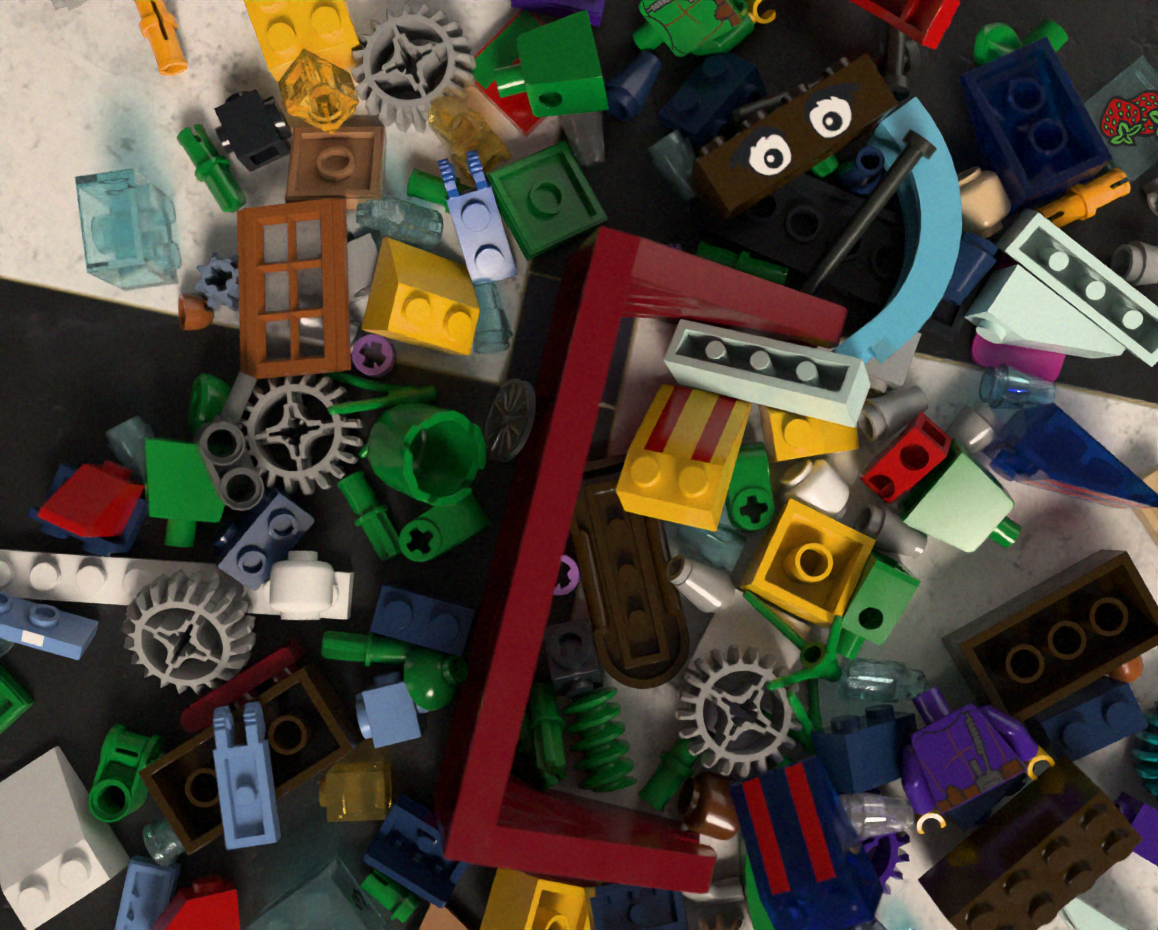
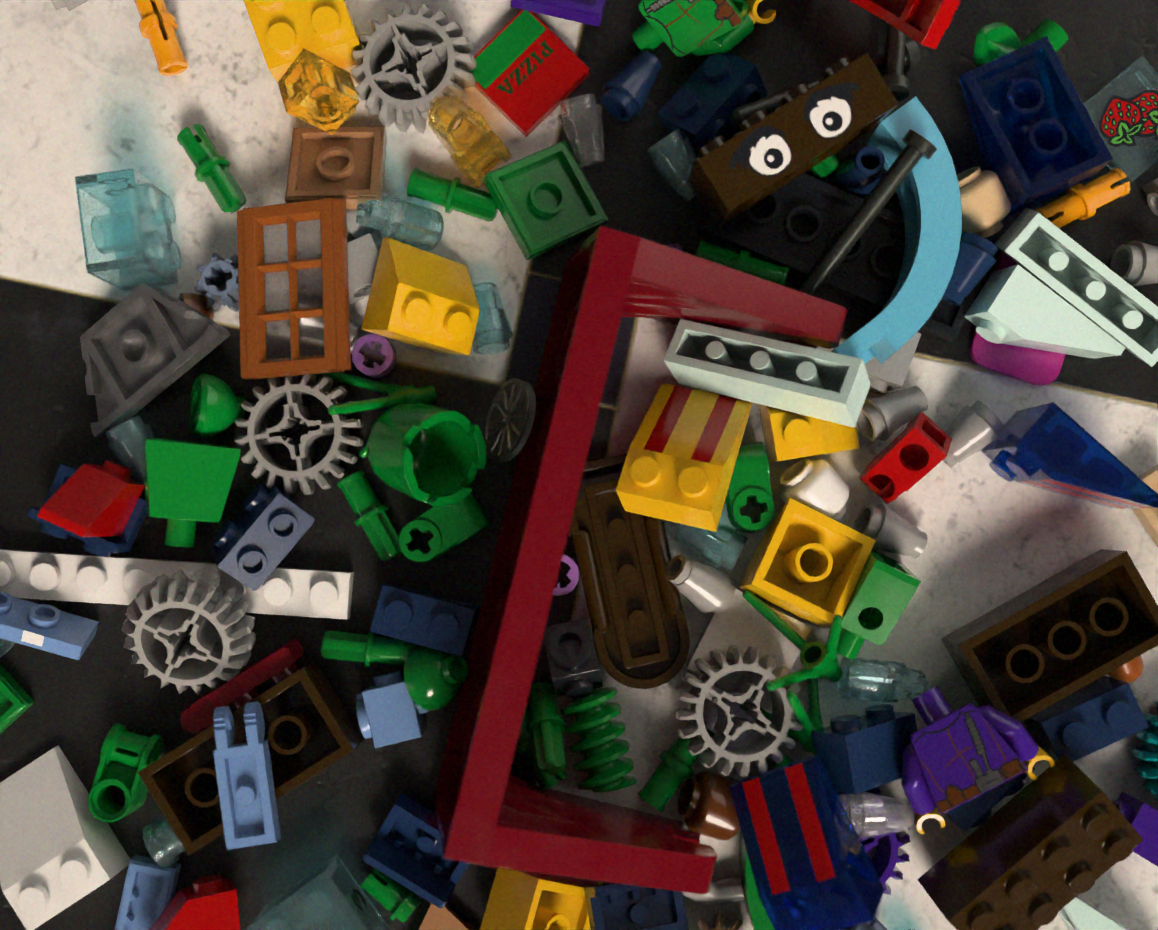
dark grey beam [194,372,264,511] -> none
black brick [214,89,293,172] -> none
white head [269,551,334,620] -> none
clear yellow brick [319,761,392,822] -> none
hinge [437,149,518,288] -> none
green torso [494,10,609,118] -> none
torso [897,438,1021,553] -> none
clear light blue cone [979,364,1056,410] -> none
none -> flat silver wing [80,282,230,437]

